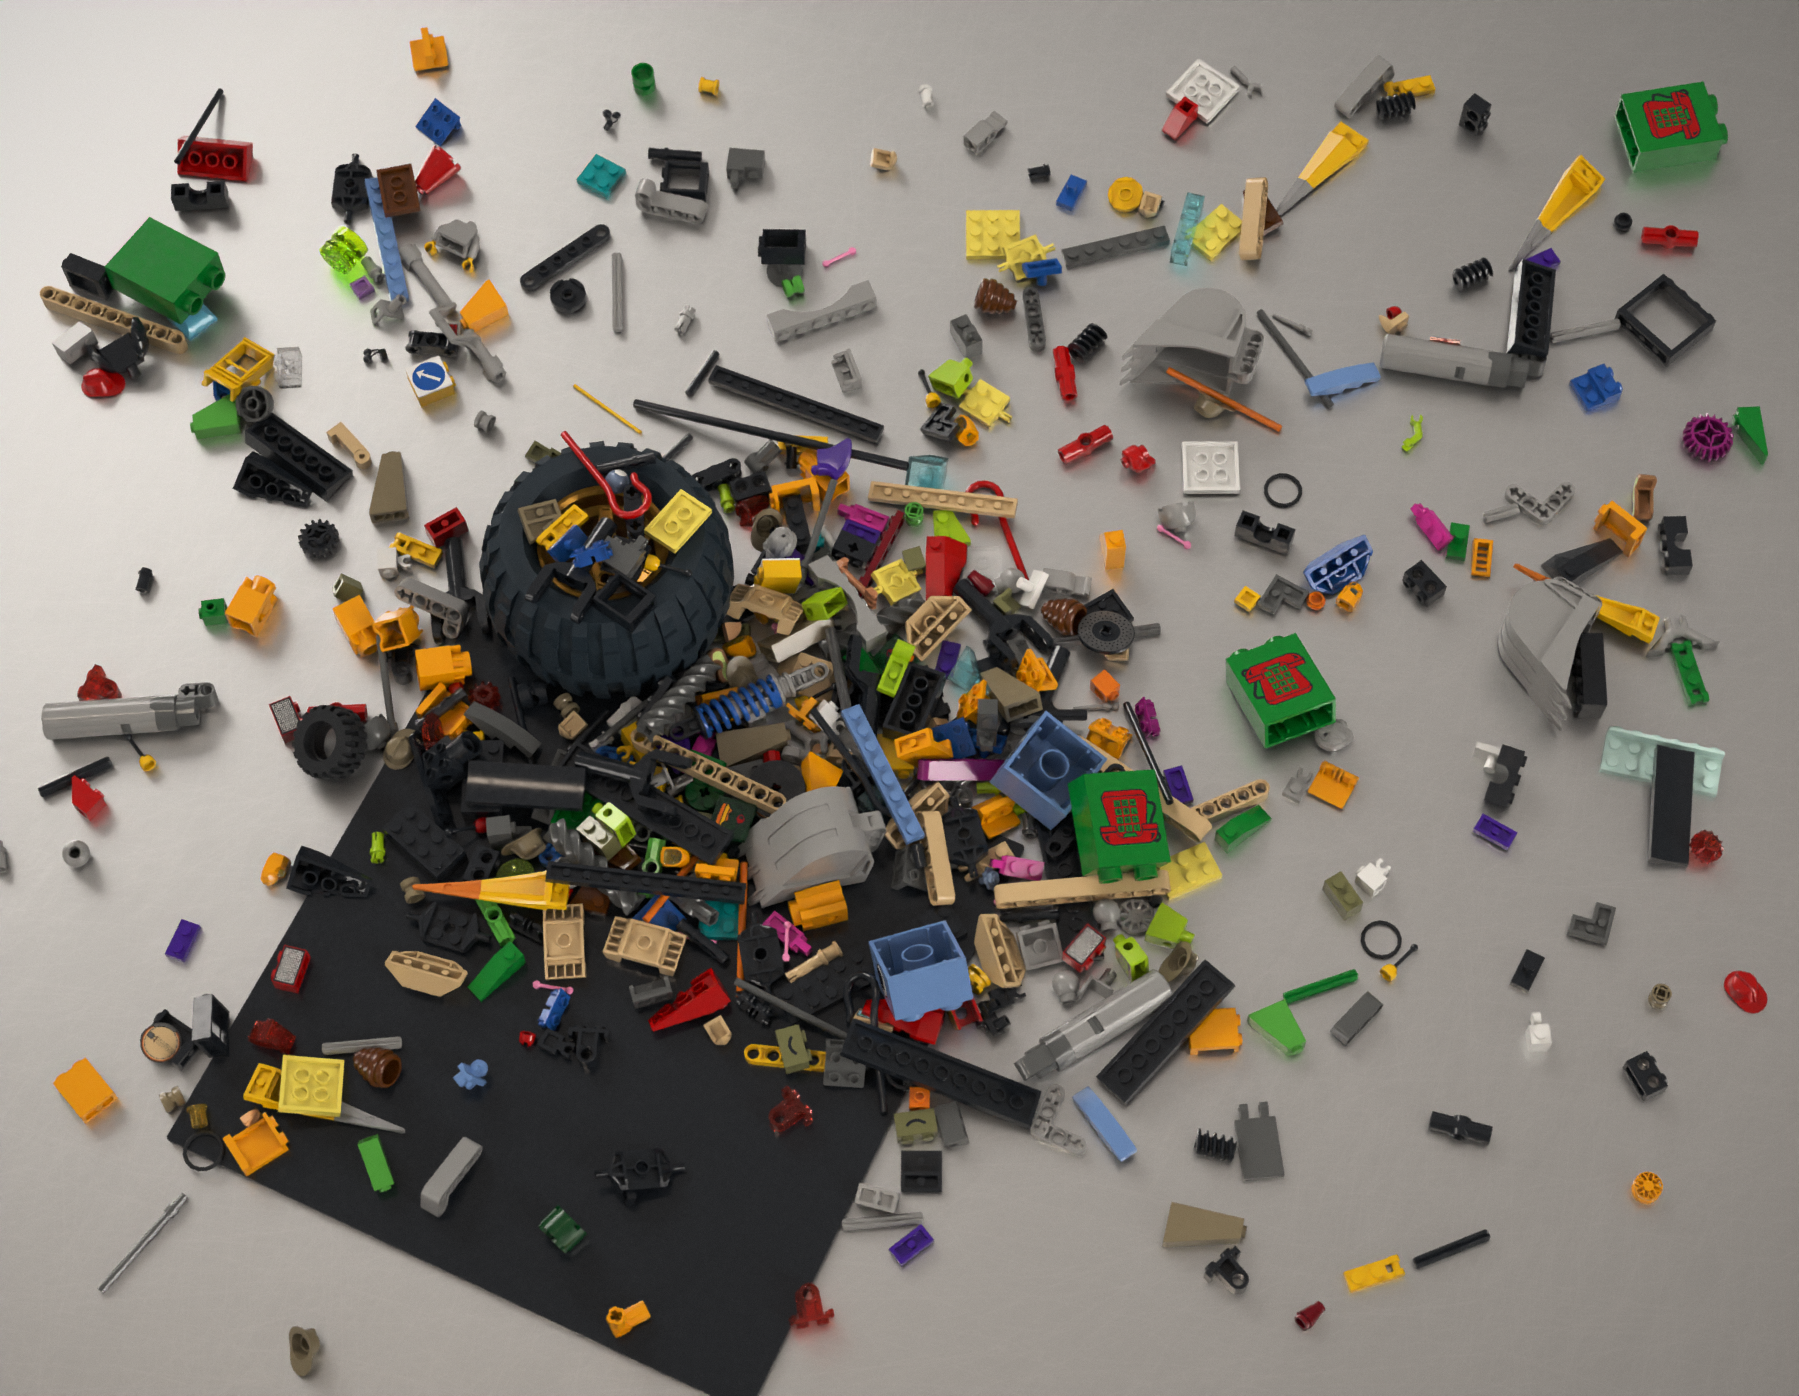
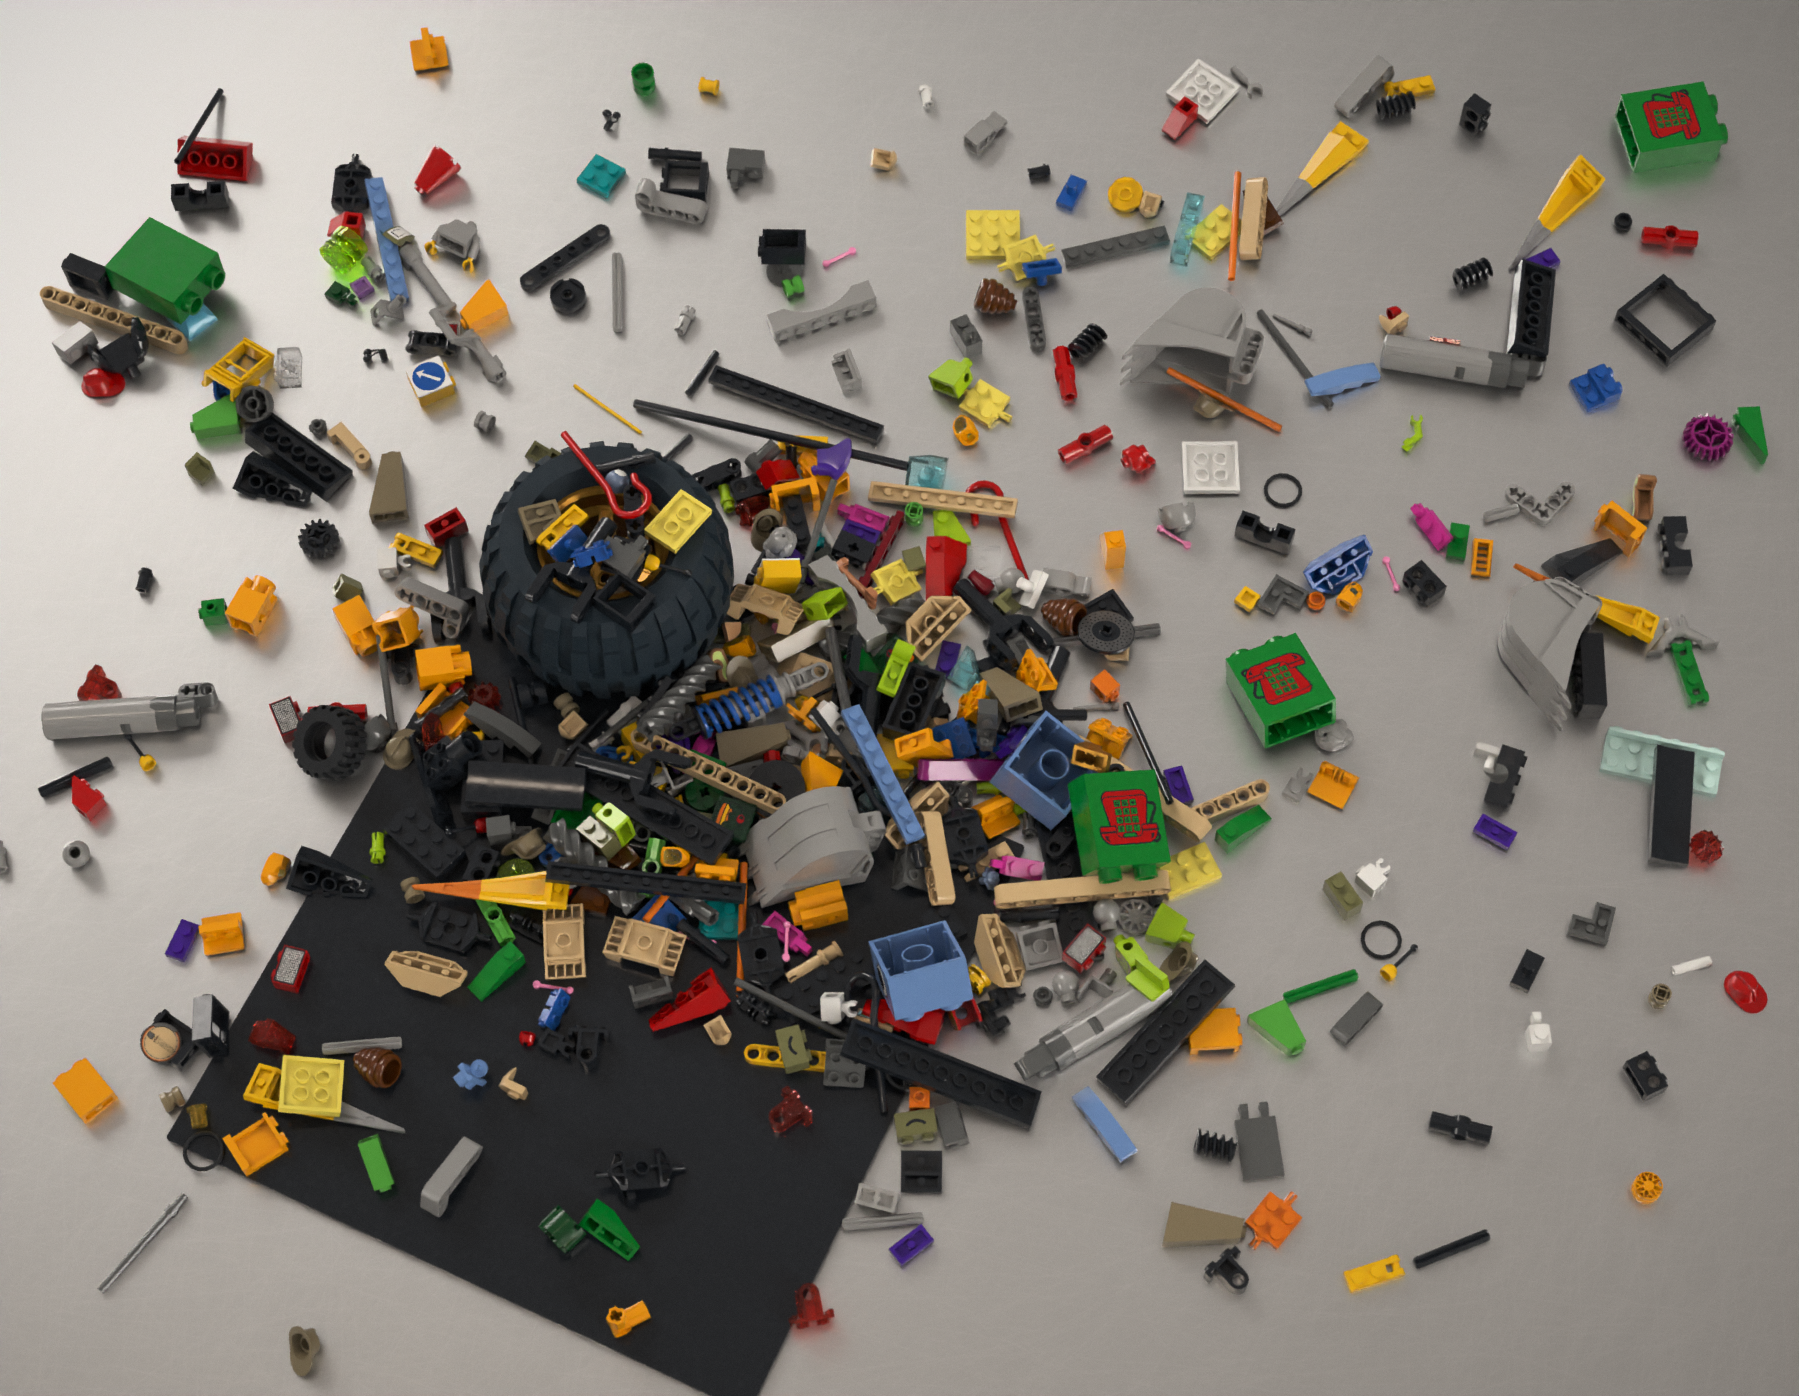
light nougat tile [240,1109,263,1128] -> none
reddish brown plate [376,163,421,218] -> none
blue hinge [415,98,461,146] -> none
yellow hinge [918,369,941,408] -> none
black plate [920,402,960,441] -> none
light grey beam [1030,1084,1086,1157] -> none
magenta hinge [1135,697,1161,738] -> none
dark red cone [1294,1301,1325,1330] -> none
light grey axle [1550,319,1621,343] -> none
none -> olive panel [184,452,215,485]
none -> light orange bracket [199,912,245,956]
none -> dark grey plate [309,419,327,436]
none -> dark green plate [324,281,357,307]
none -> red slope [327,212,366,240]
none -> slope [382,226,415,247]
none -> tan plate [499,1067,528,1101]
none -> green slope [579,1199,640,1261]
none -> red brick [756,459,800,490]
none -> white brick [820,992,858,1024]
none -> dark purple plate [995,725,1028,759]
none -> dark grey plate [1033,986,1053,1005]
none -> pearl gold arch [1071,741,1112,773]
none -> lime panel [1125,954,1170,1002]
none -> orange piece [1228,171,1242,281]
none -> orange plate [1244,1191,1302,1250]
none -> bright pink hinge [1382,556,1400,591]
none -> white piece [1671,956,1712,976]

